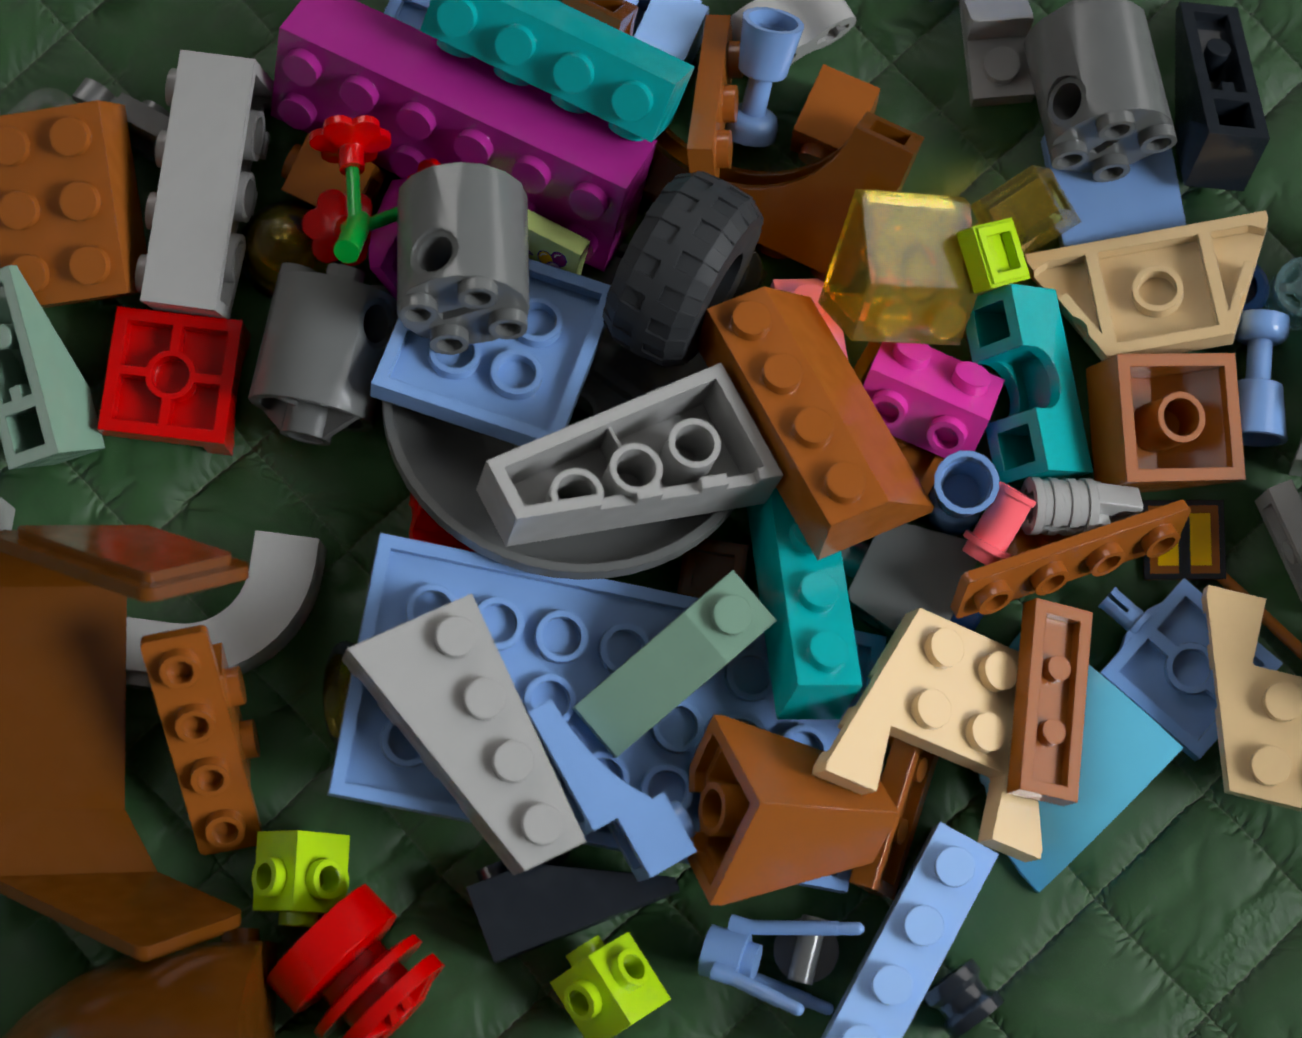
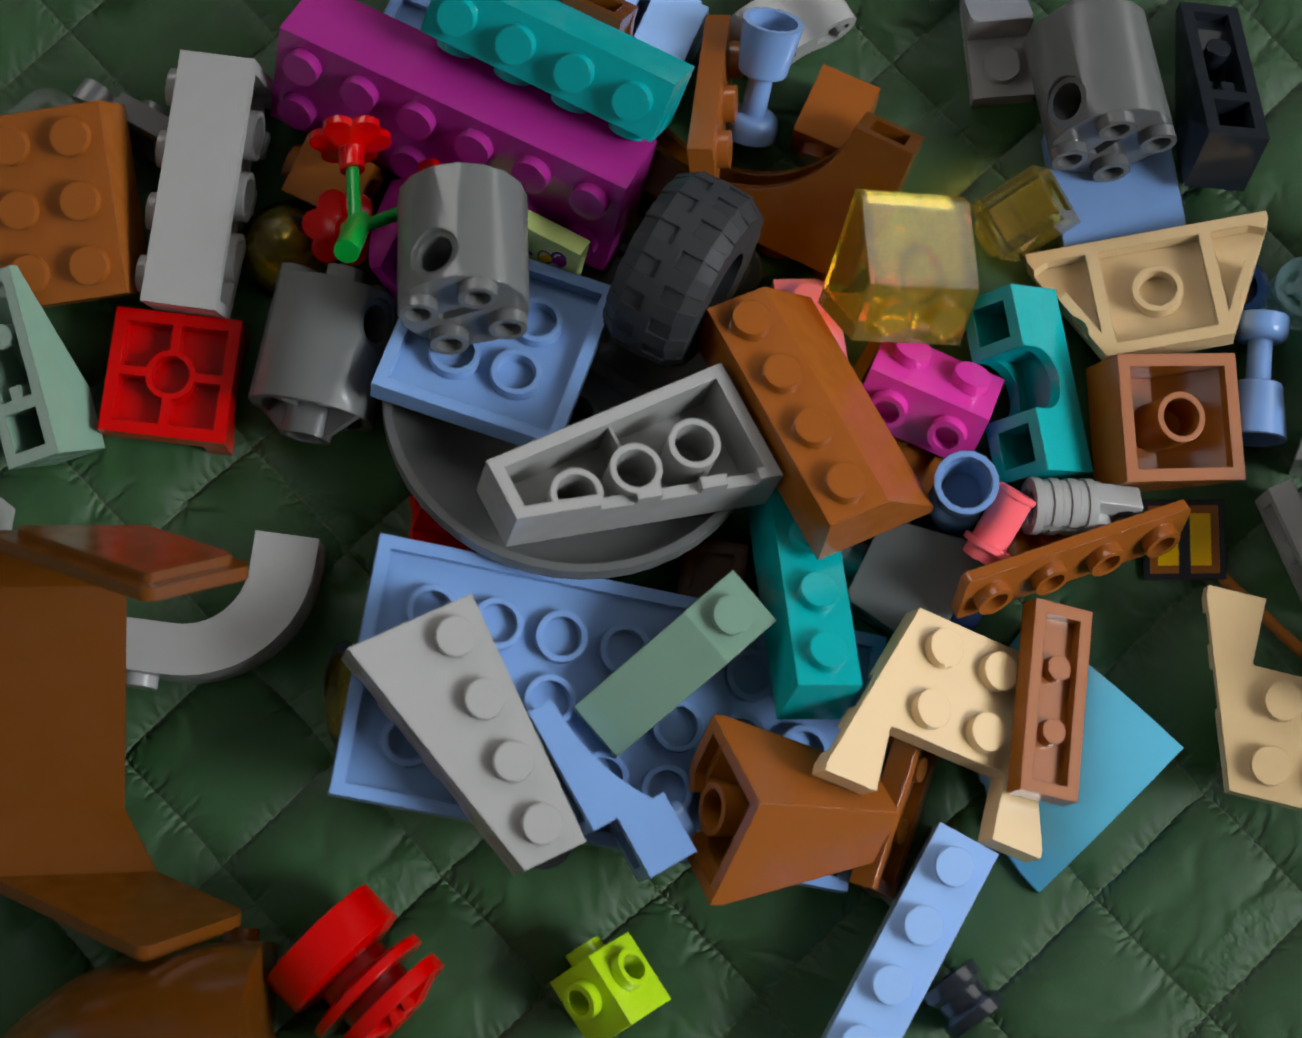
dark orange bracket [140,625,263,855] -> none
lime brick [252,830,350,927] -> none
black slope [466,861,680,964] -> none
medium blue plant [698,914,865,1016] -> none
dark grey plate [773,914,839,985] -> none
lime tile [956,217,1030,294] -> none
medium blue plate [1098,578,1283,761] -> none

